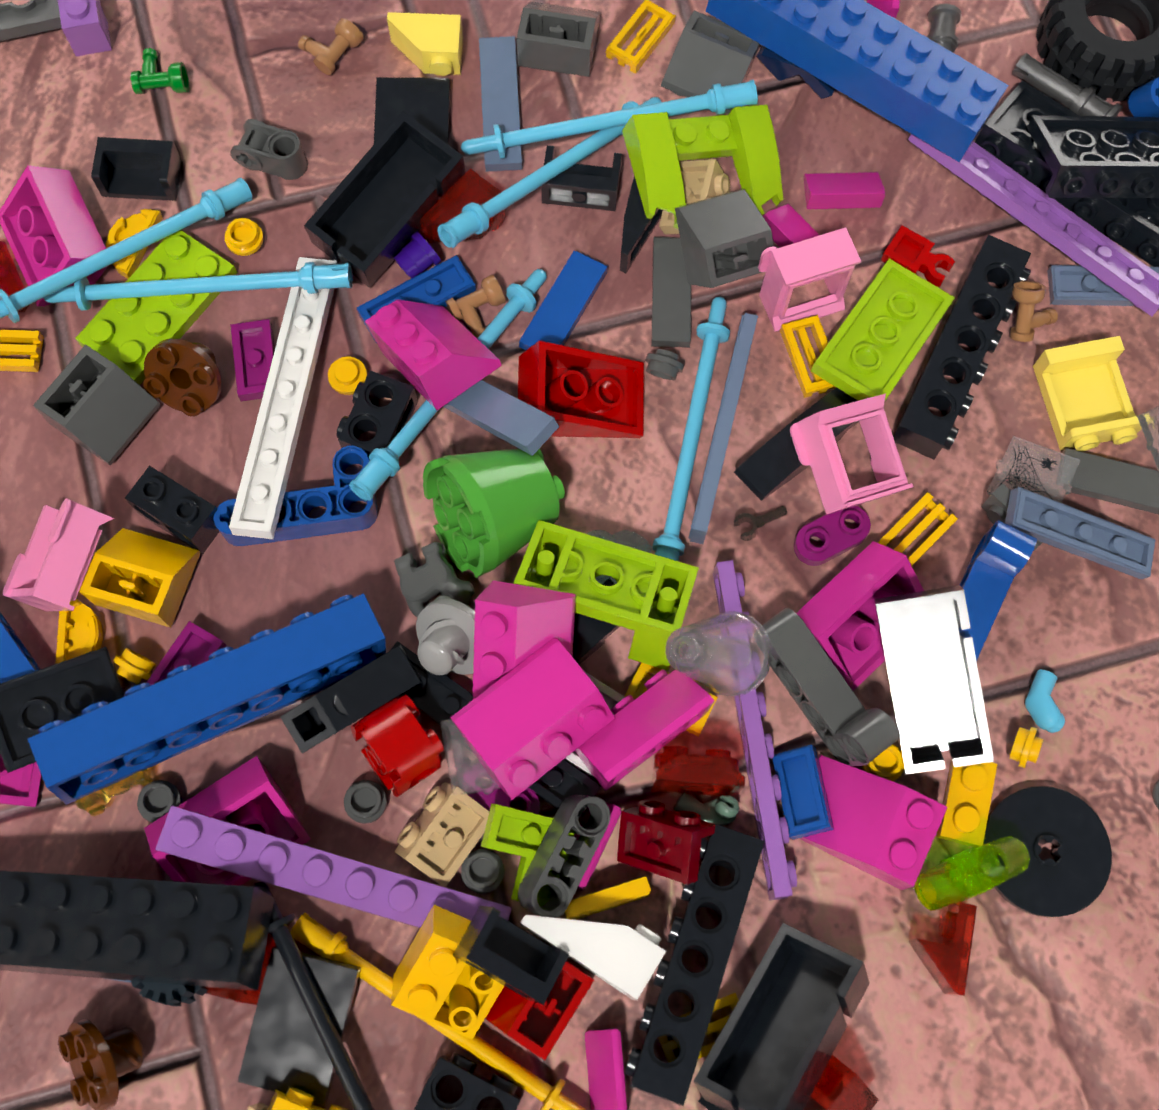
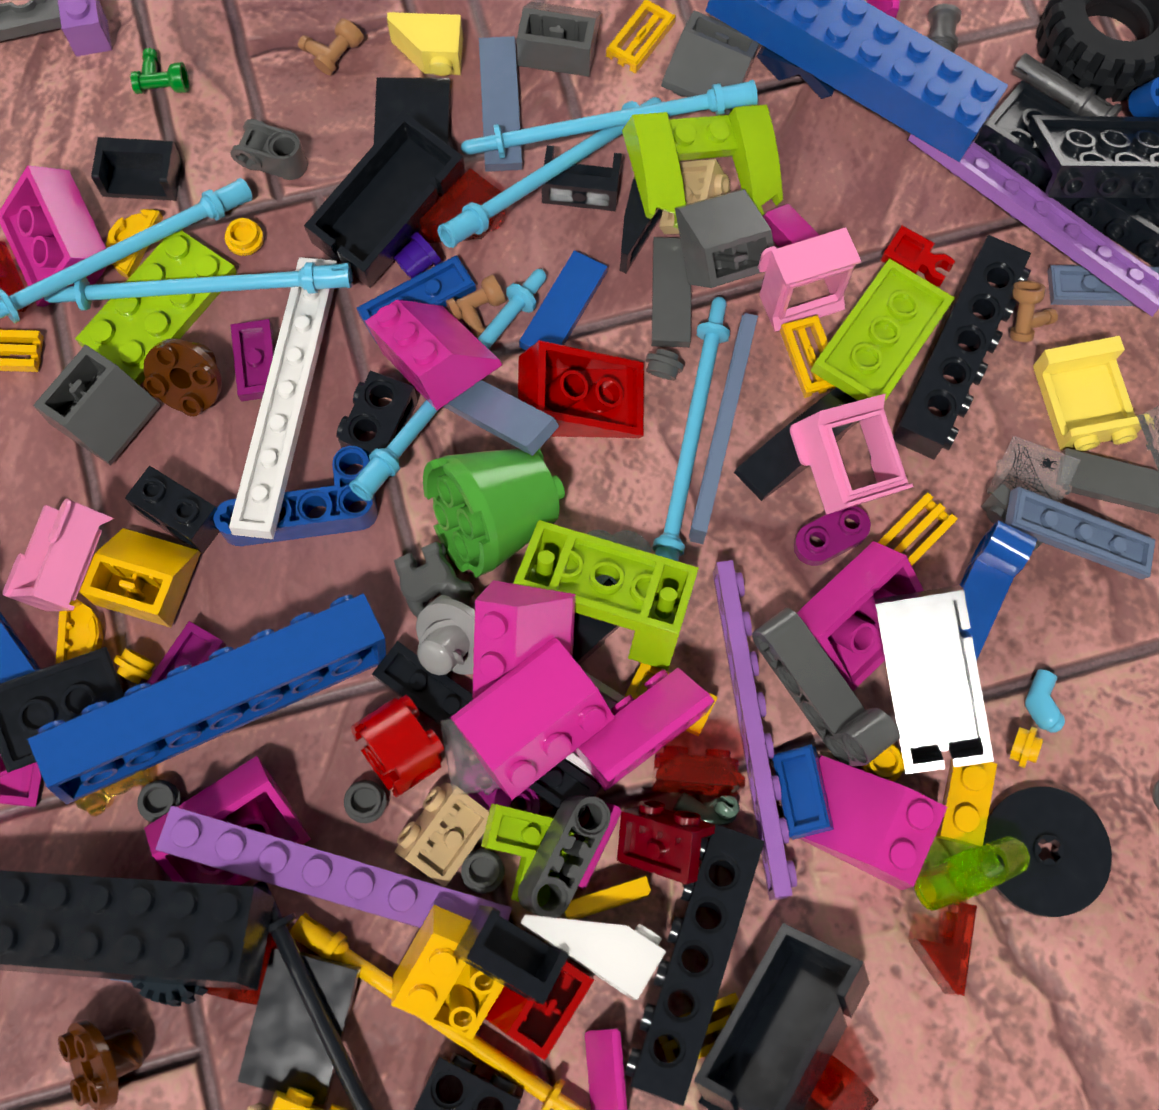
black slope [280,645,422,754] -> none
yellow plate [328,357,368,395] -> none
clear cone [665,611,772,696] -> none
clear smoke hand [734,506,787,541] -> none
dark pink slope [804,172,885,210] -> none

